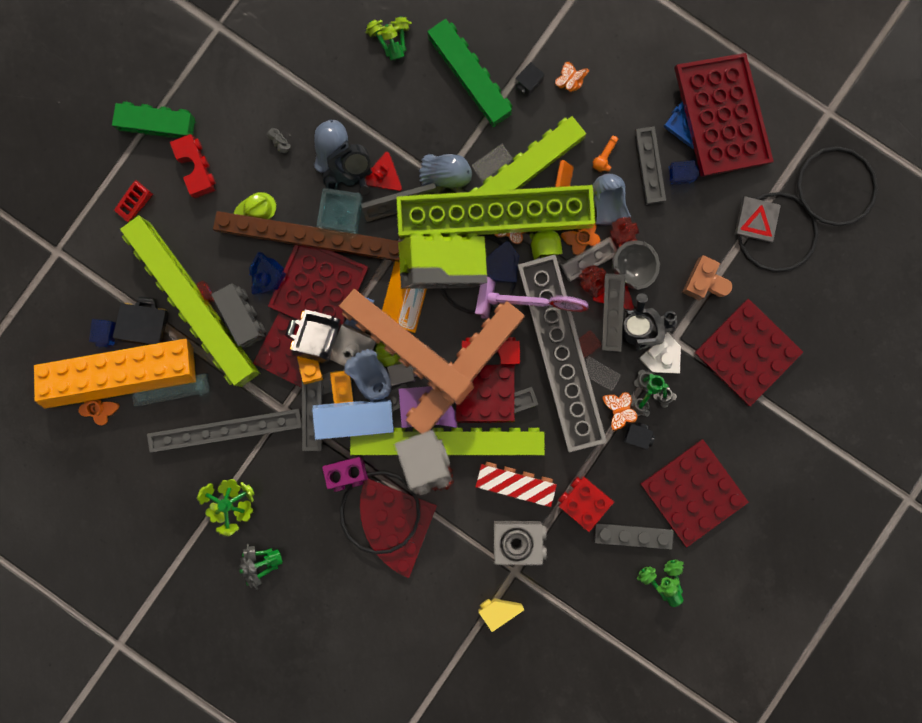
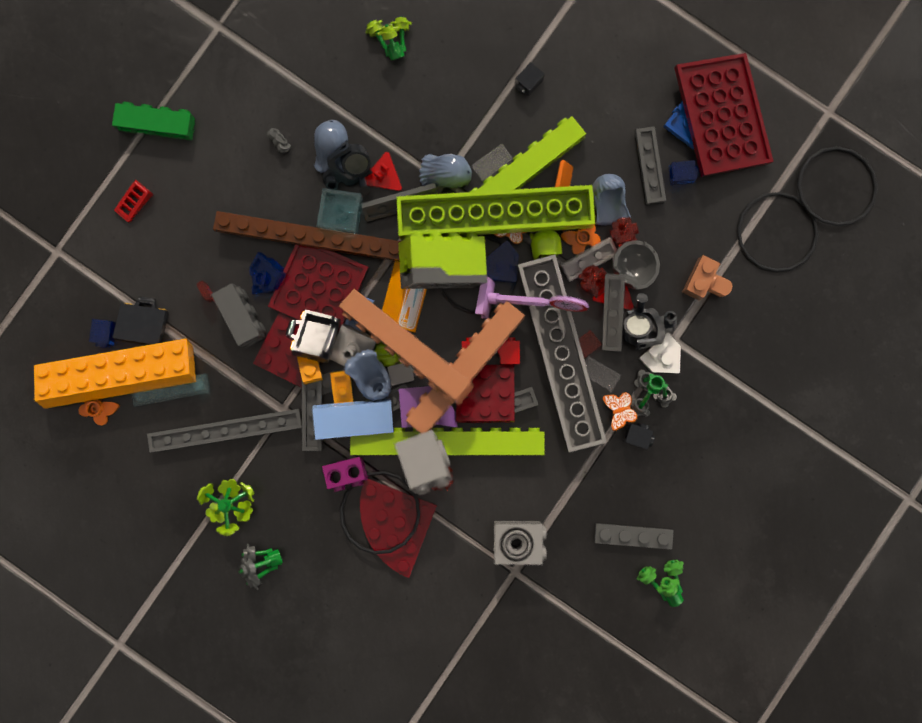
lime brick [120,215,260,387] -> none
red arch [170,134,216,199] -> none
lime piece [234,192,276,219] -> none
green brick [427,19,512,127] -> none
brick [476,461,557,507] -> none
light yellow slope [479,598,524,632] -> none
orange animal [555,62,589,92] -> none
red brick [558,476,614,532] -> none
orange piece [592,136,618,172] -> none
dark red plate [640,439,749,547] -> none
dark red plate [694,299,803,407] -> none
flat silver tile [735,196,781,243] -> none

